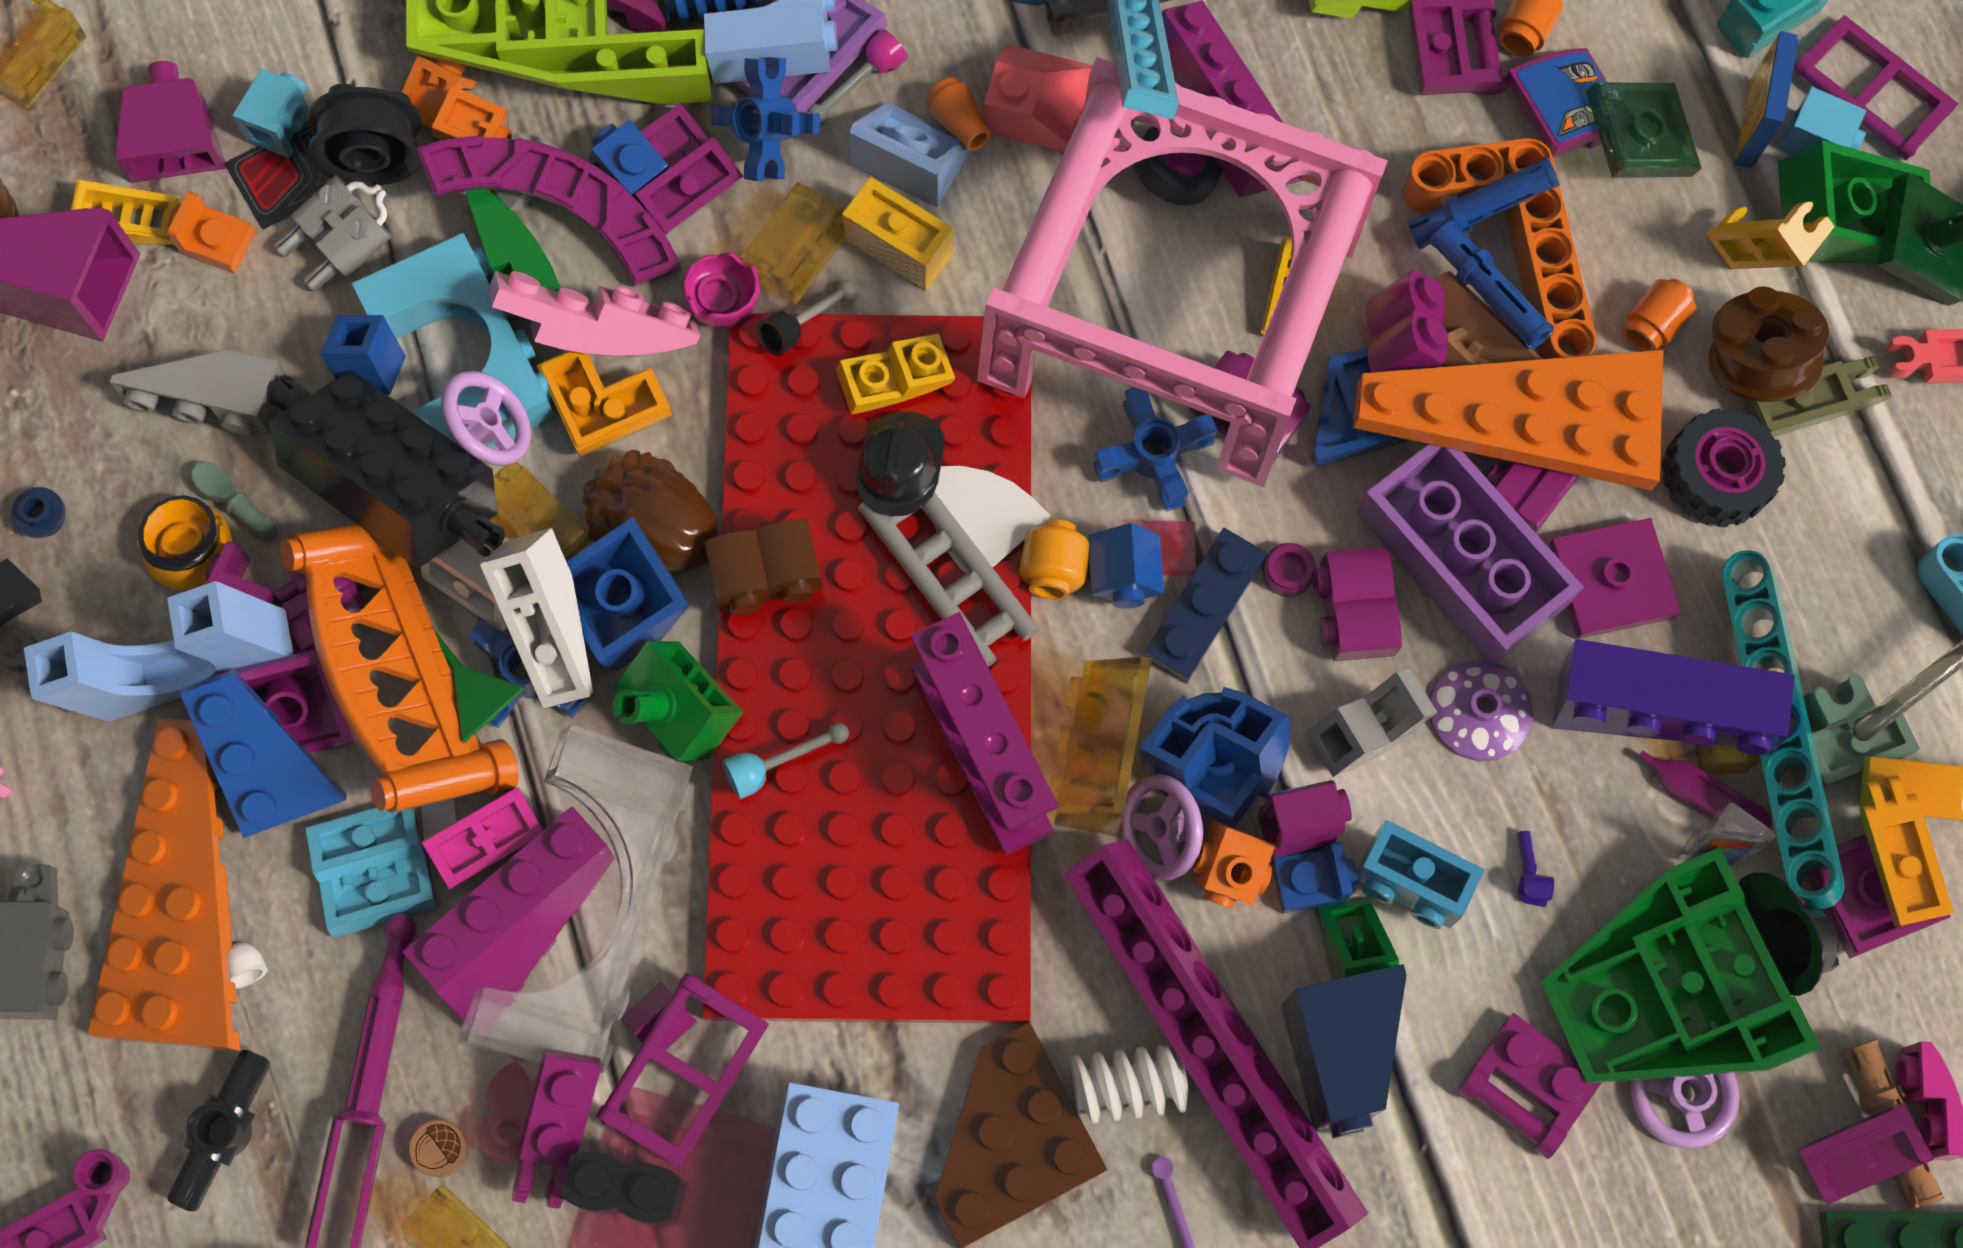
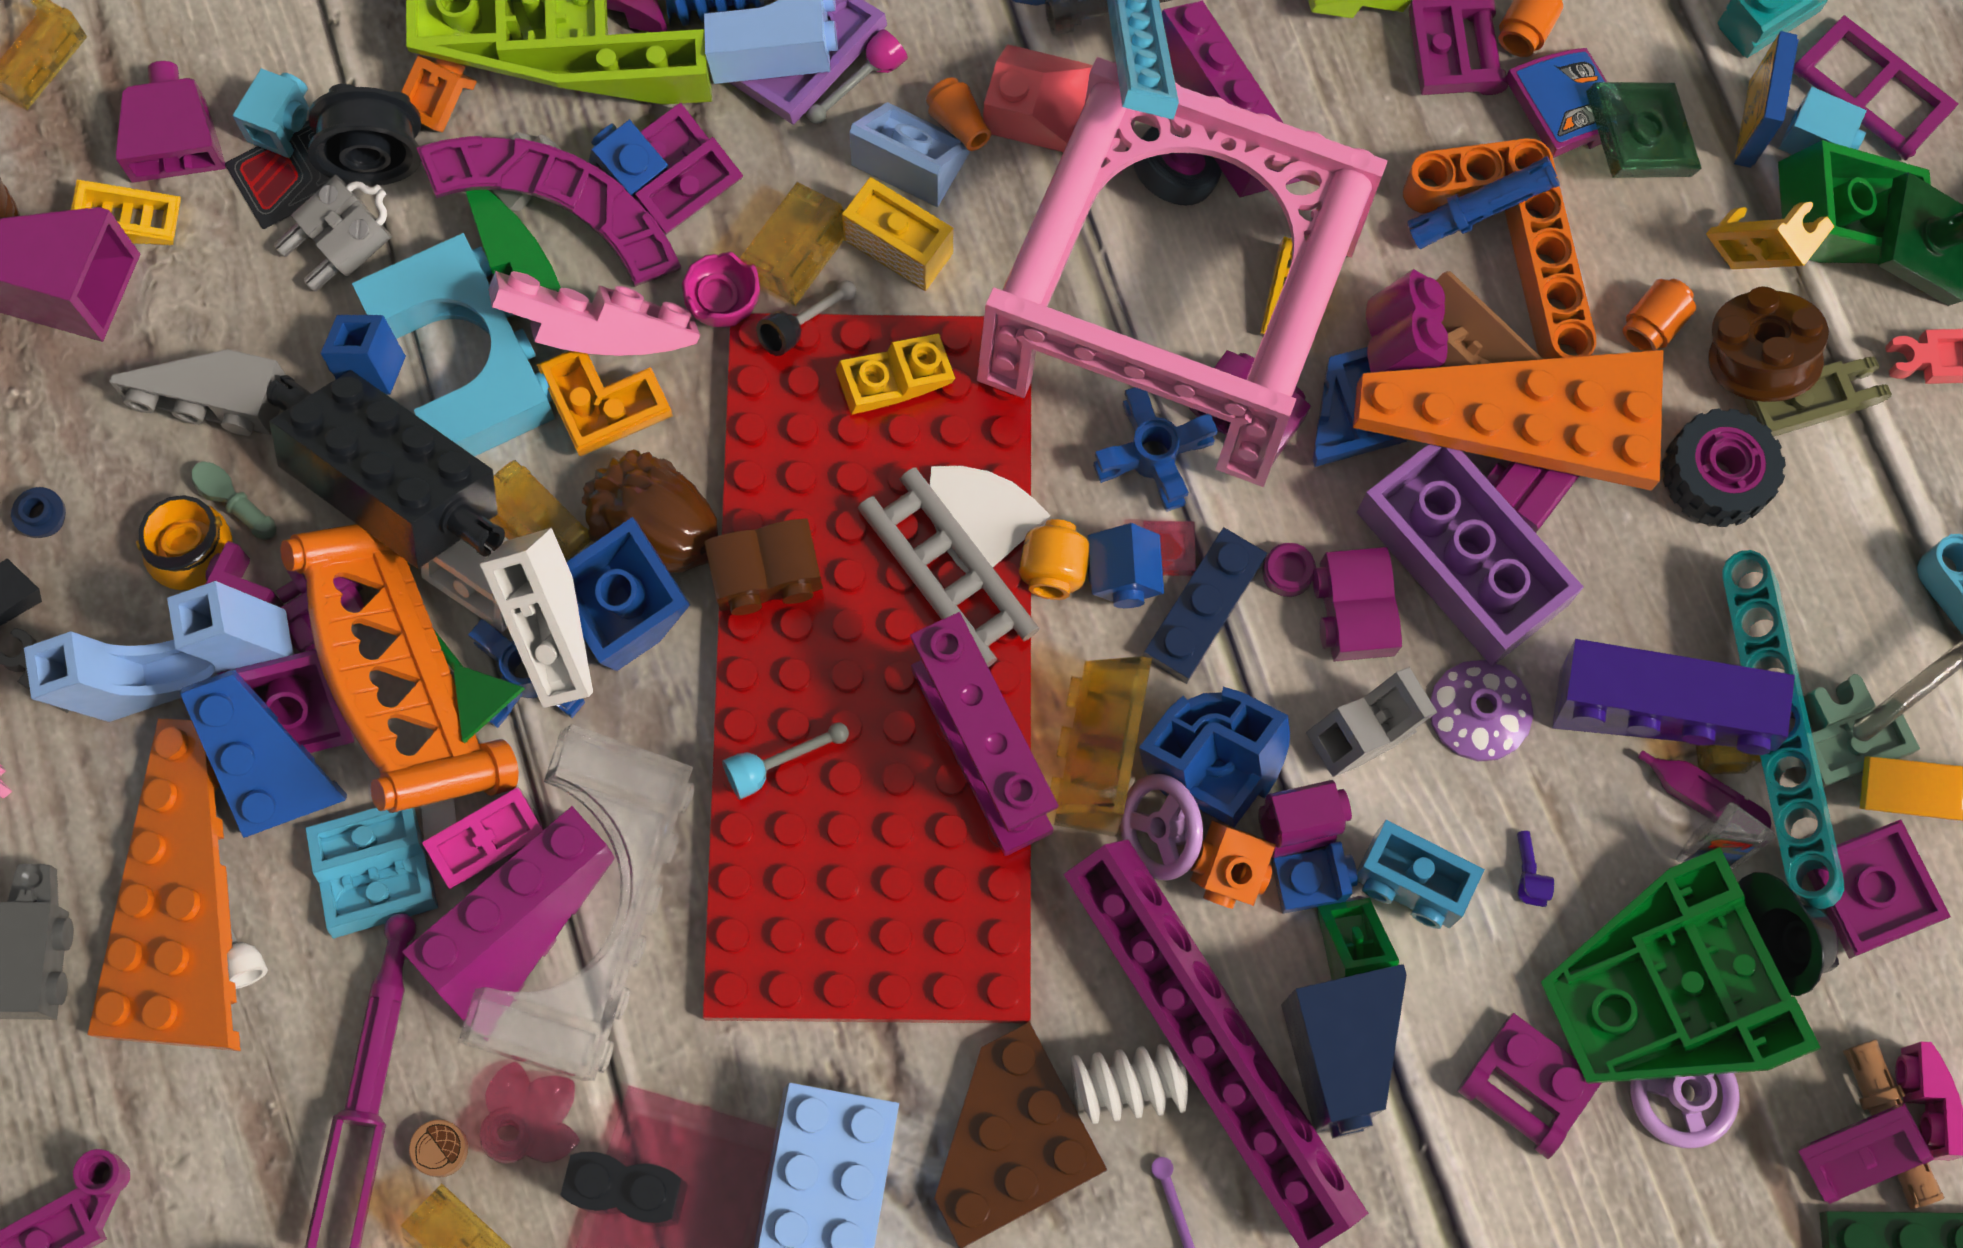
orange bracket [167,192,256,274] -> none
black axle [168,1050,270,1212] -> none
orange bracket [431,85,513,140] -> none
lavender piece [441,371,531,466] -> none
magenta hinge [512,1048,602,1209] -> none
magenta window [595,972,769,1169] -> none
green brick [612,641,744,761] -> none
magenta slope [620,982,697,1051] -> none
blue pin [711,57,820,181] -> none
black piece [856,411,945,517] -> none
blue pin [1430,220,1554,350] -> none
magenta plate [1549,518,1681,639] -> none
light orange hinge [1859,775,1954,927] -> none

